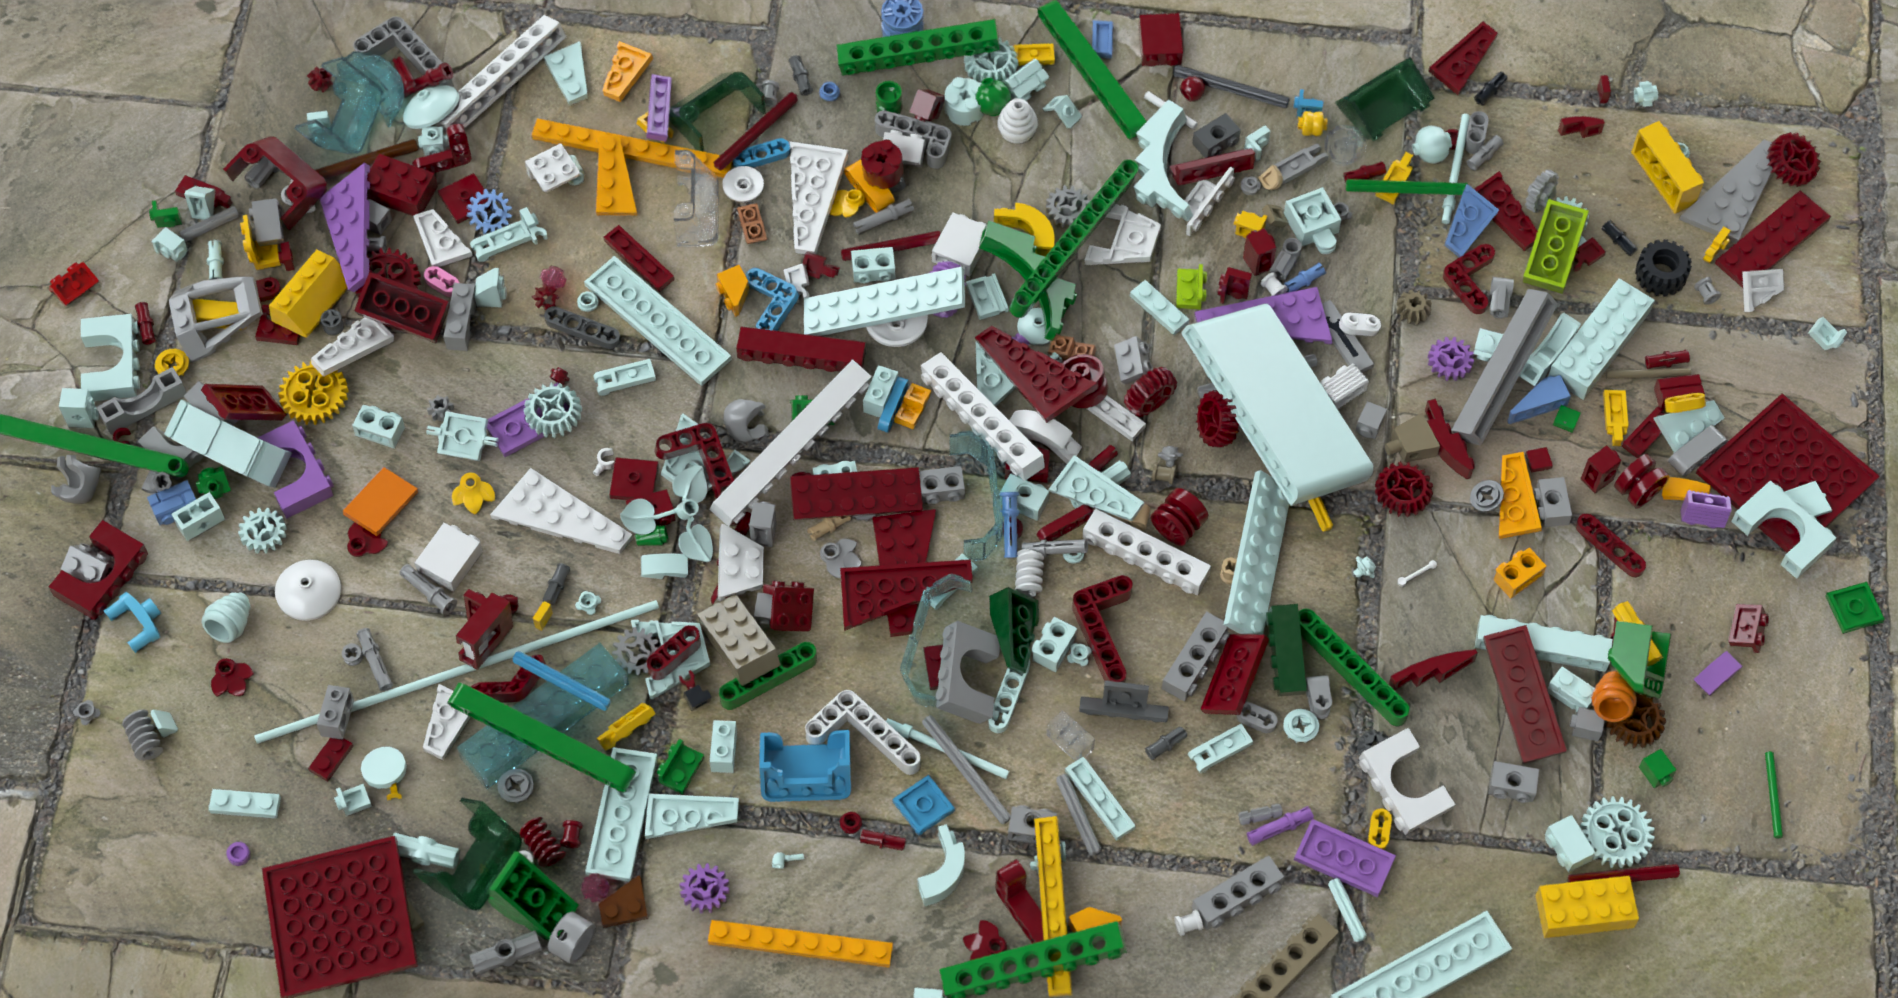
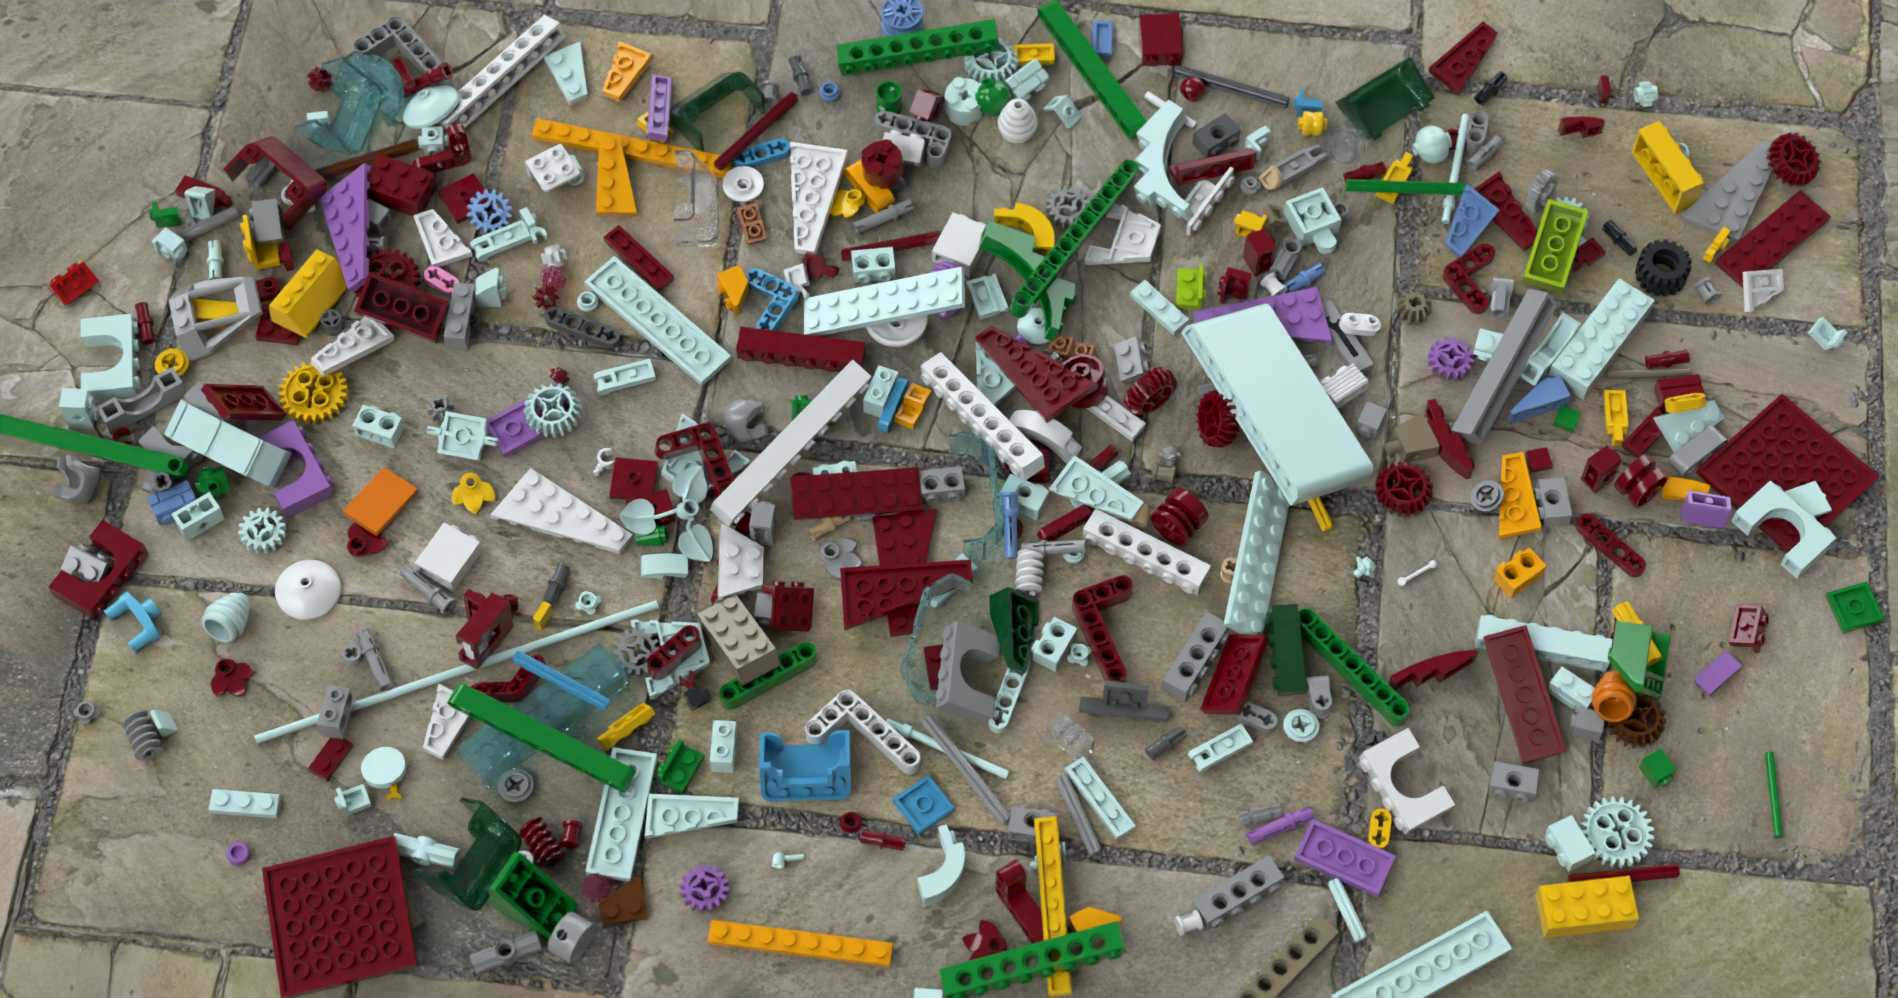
none -> white gear [541,244,567,268]

